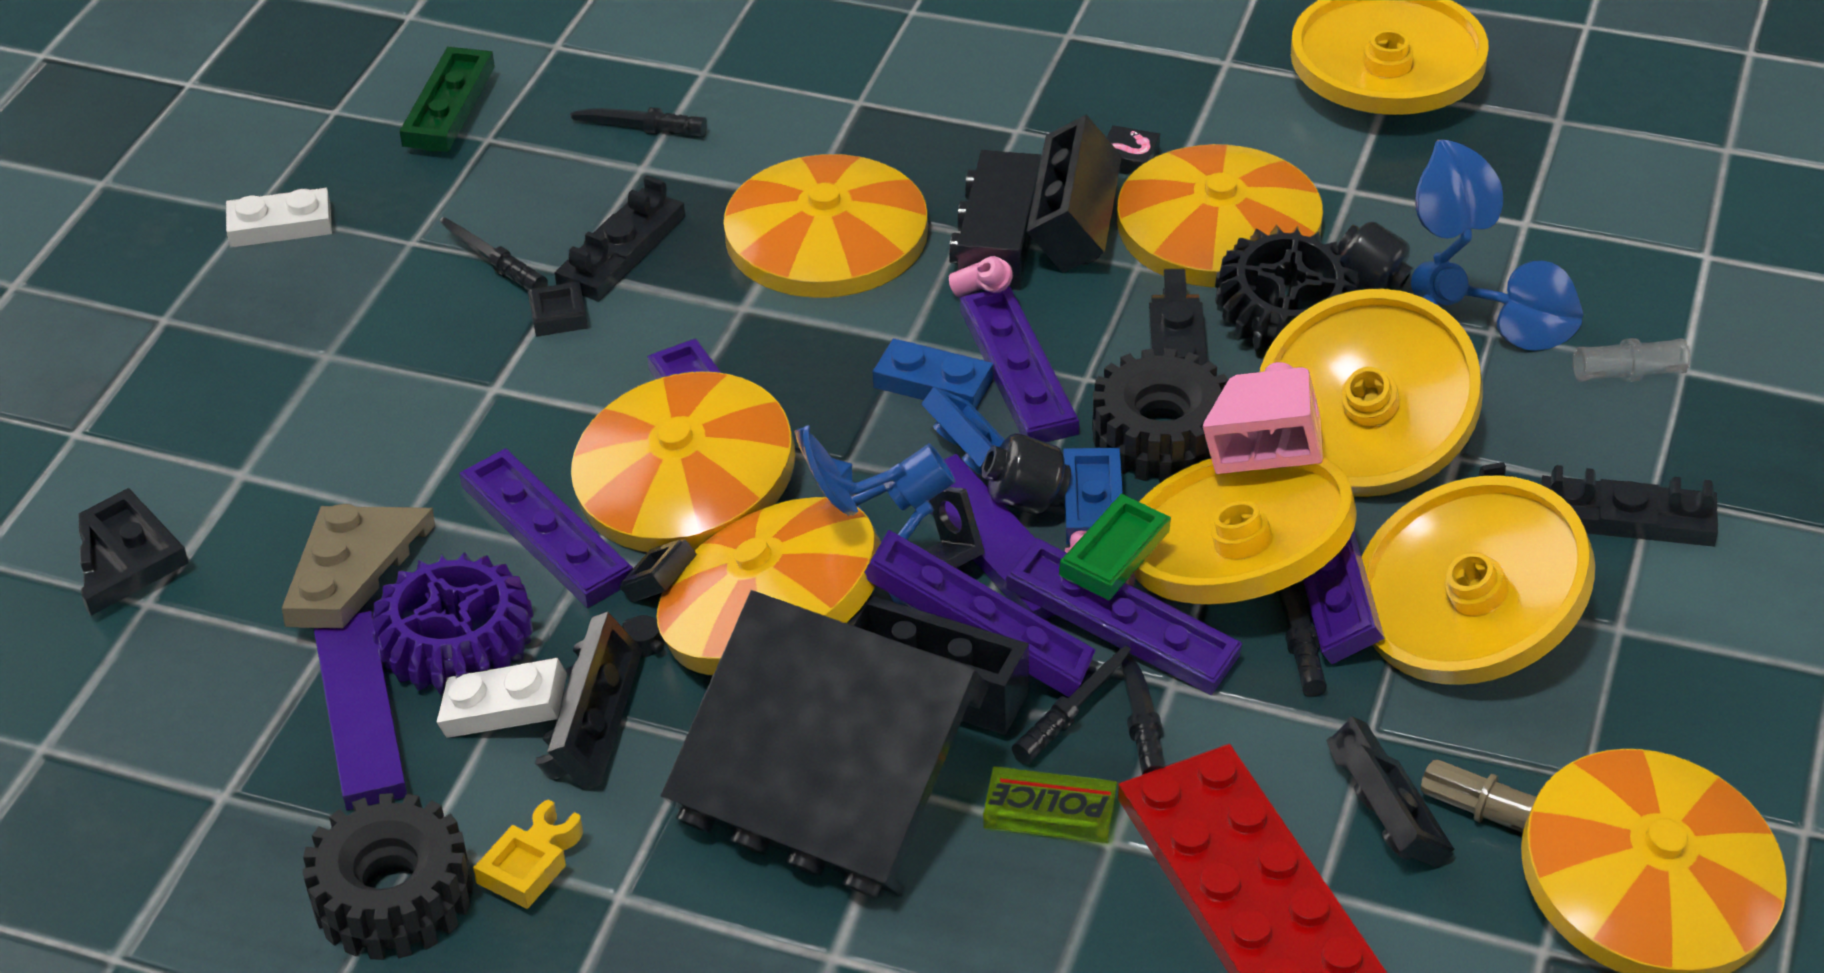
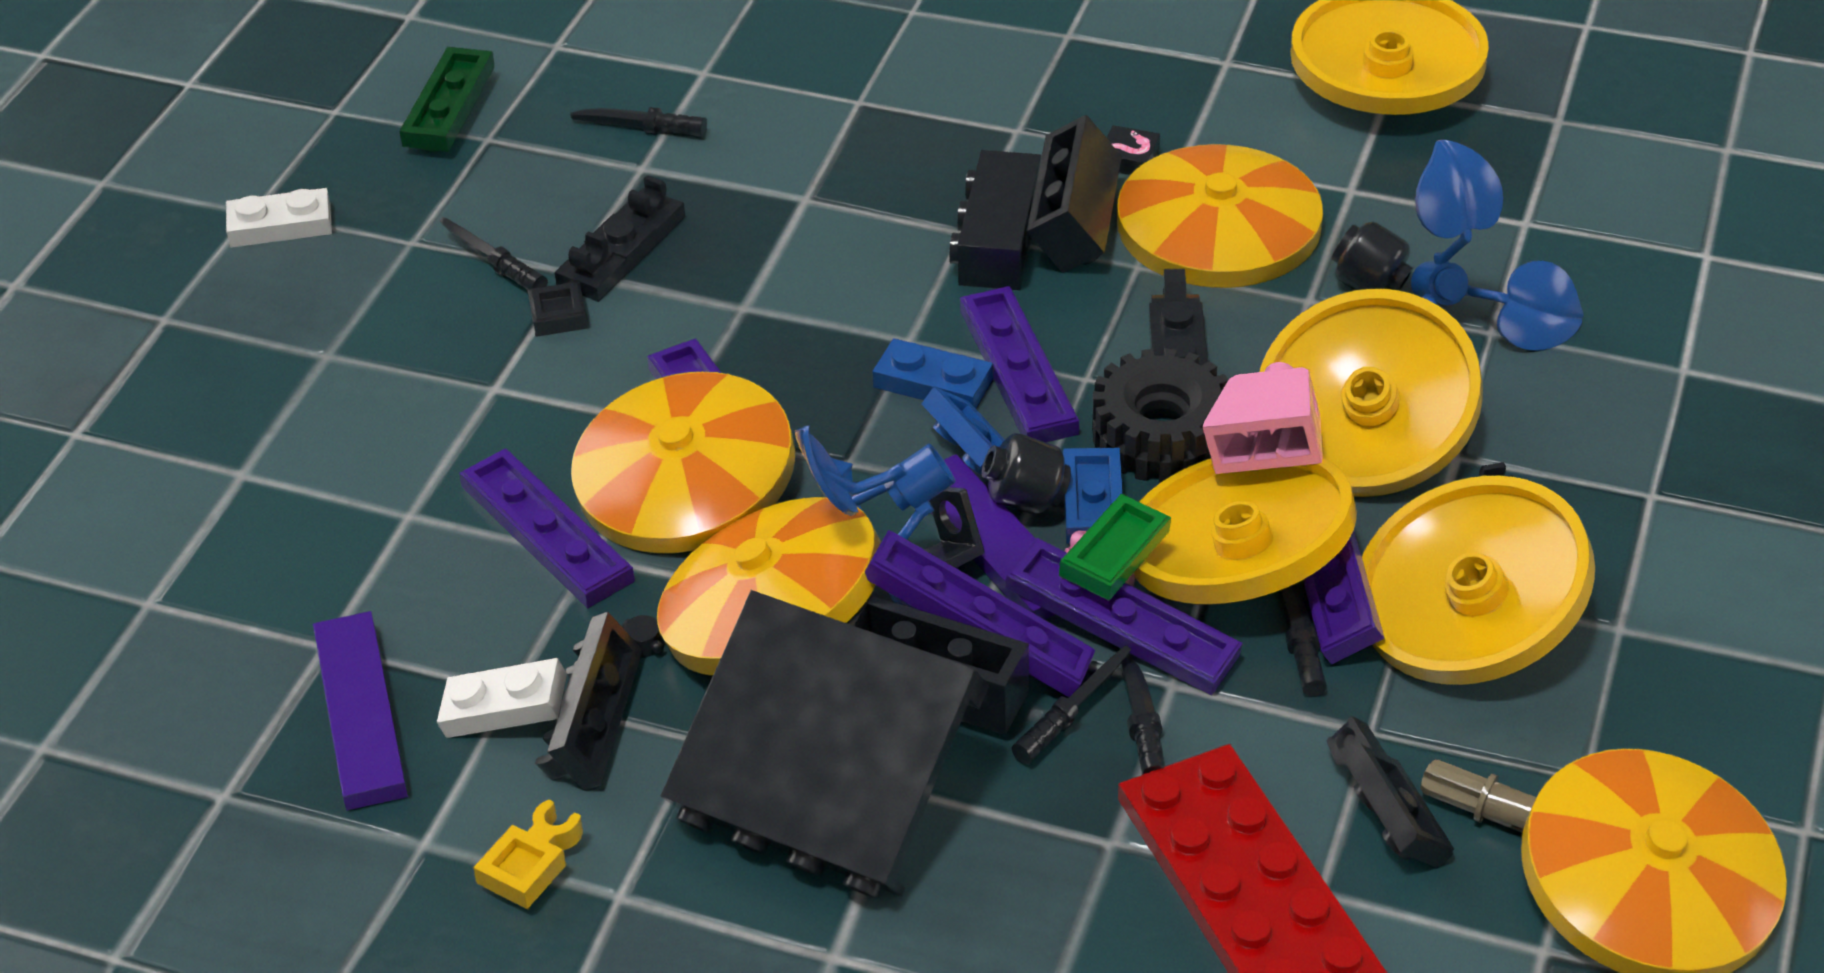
black wing [78,488,189,616] -> none
dark tan wing [282,504,435,628] -> none
black tyre [302,793,473,960] -> none
dark purple gear [372,552,534,695] -> none
black tile [620,539,697,602] -> none
yellow dish [724,154,928,298] -> none
bright pink arm [949,256,1013,298] -> none
clear neon green tile [983,766,1117,843] -> none
black gear [1215,224,1359,351] -> none
black plate [1541,465,1718,547] -> none
clear pin [1573,338,1691,382] -> none

